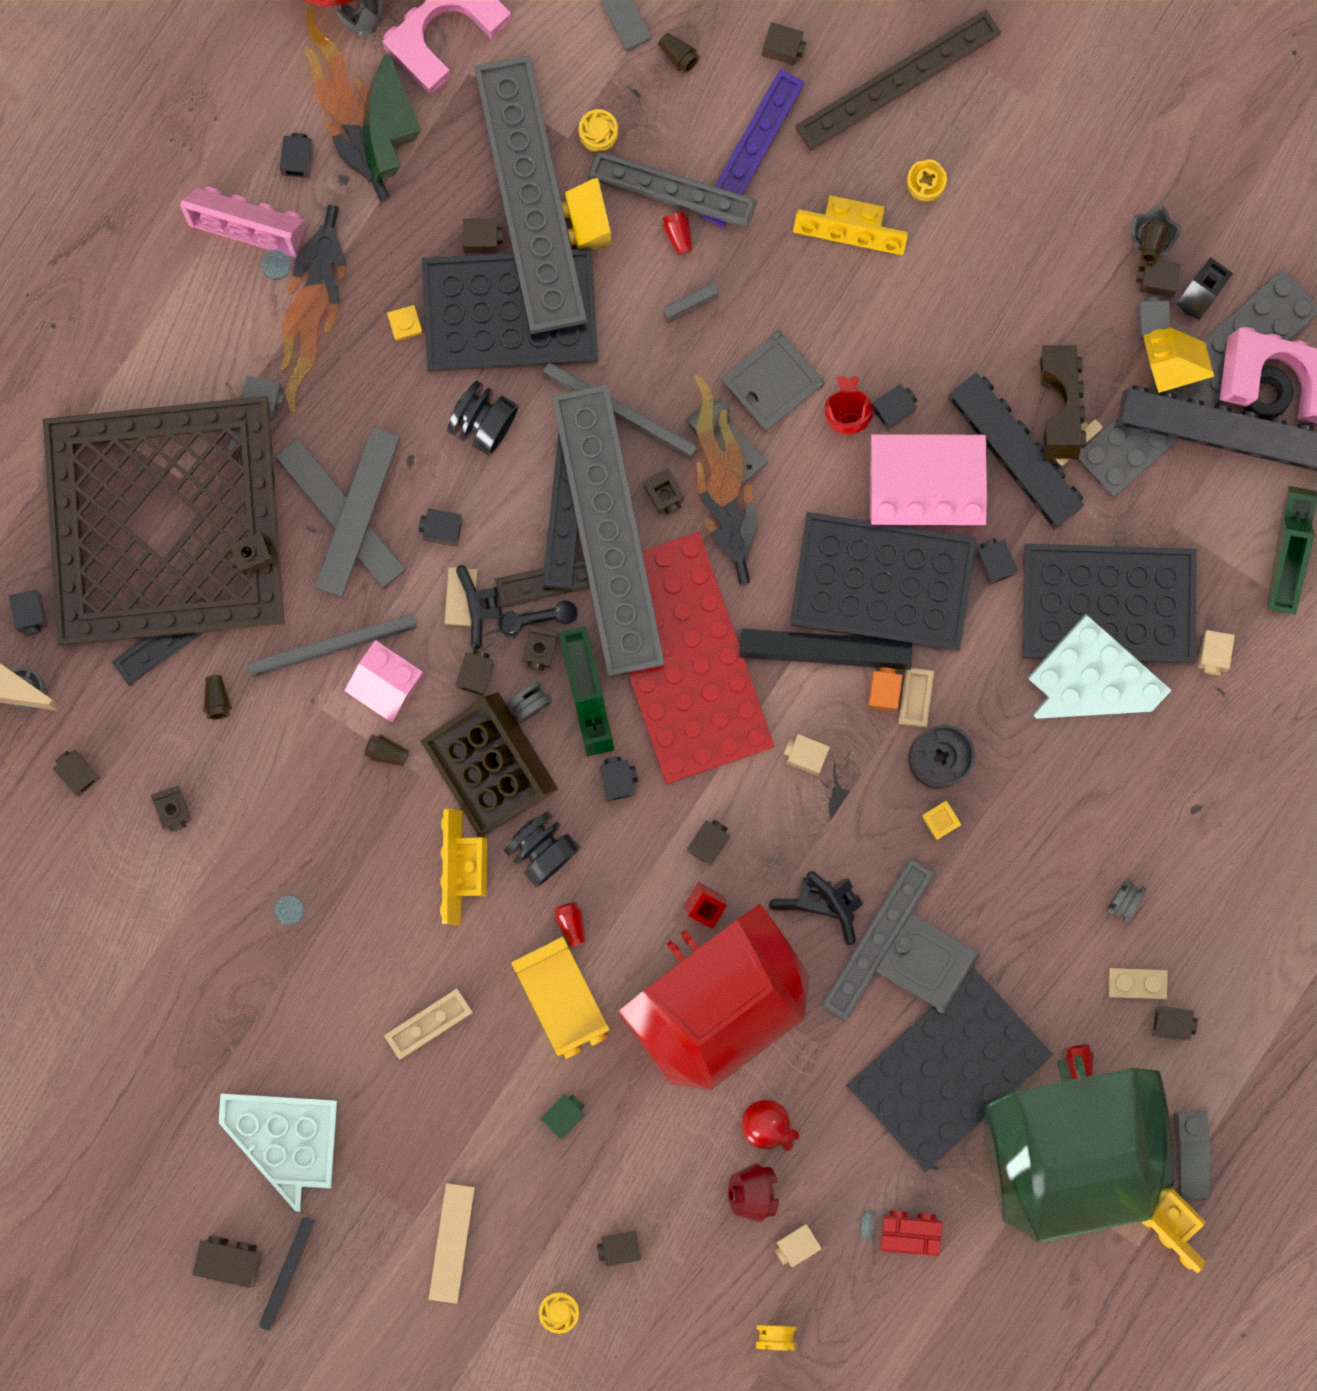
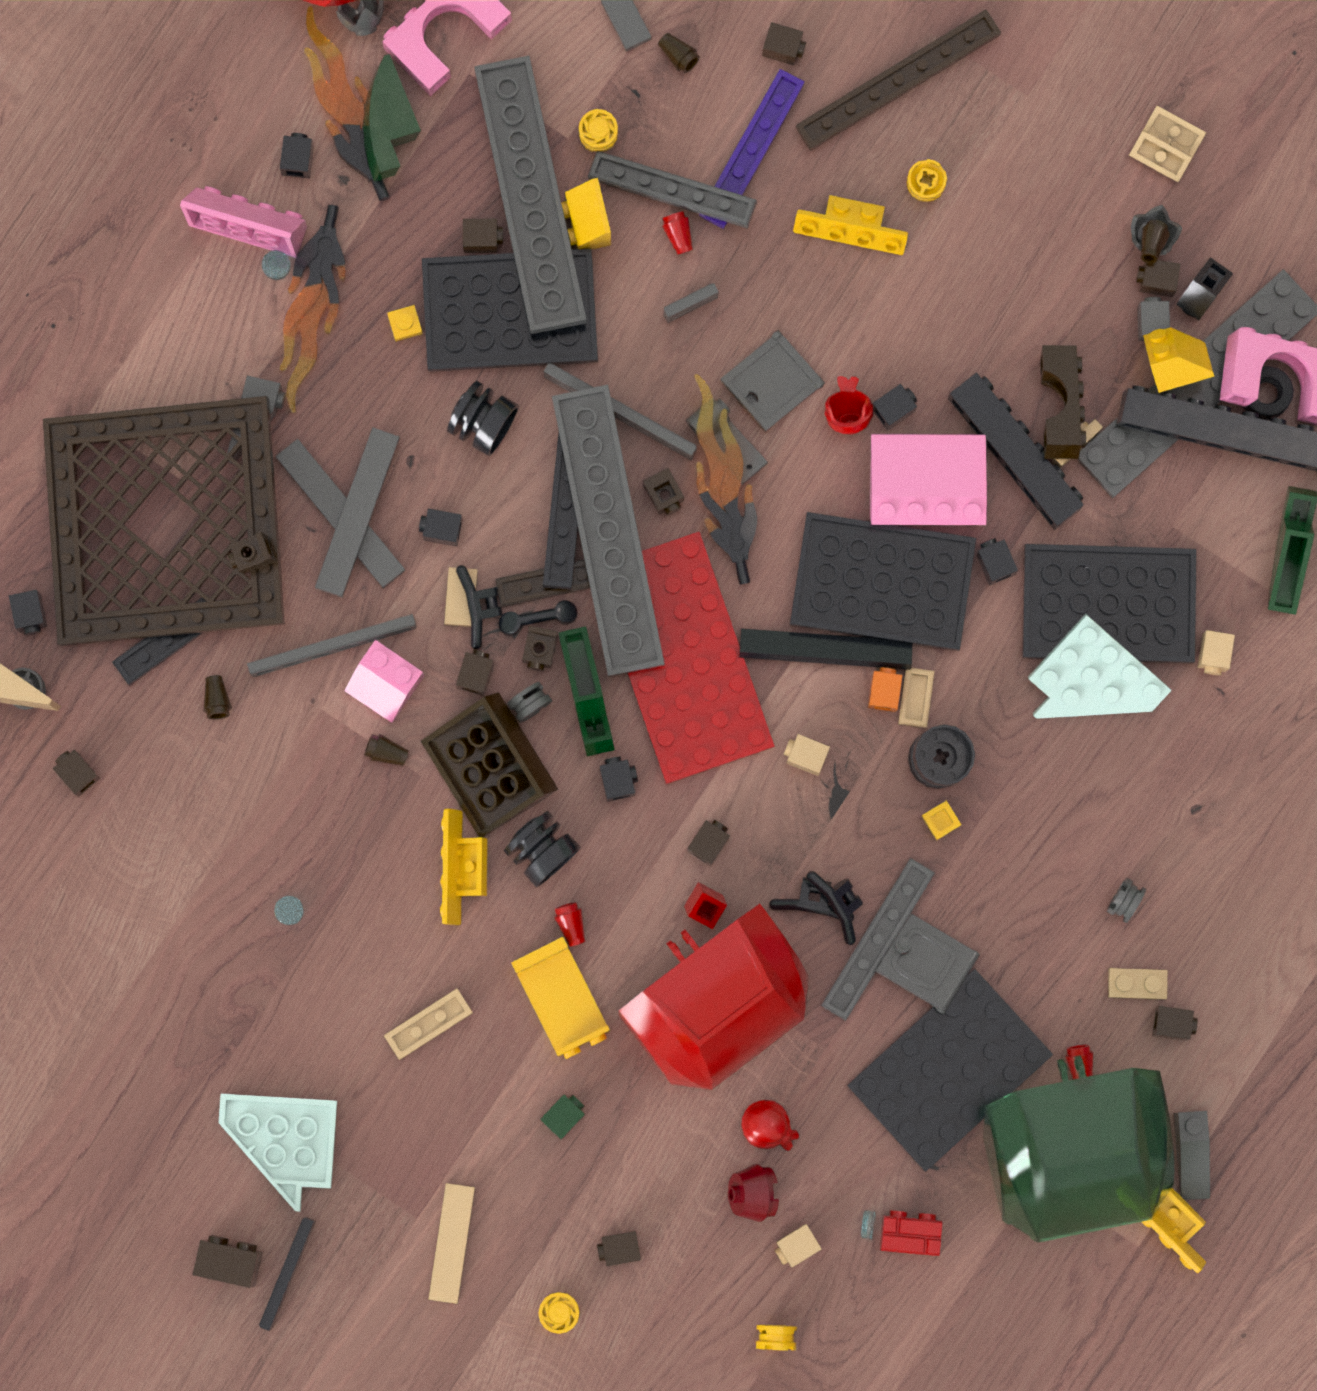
dark brown brick [150,785,192,832] -> none
none -> tan slope [1129,106,1206,182]

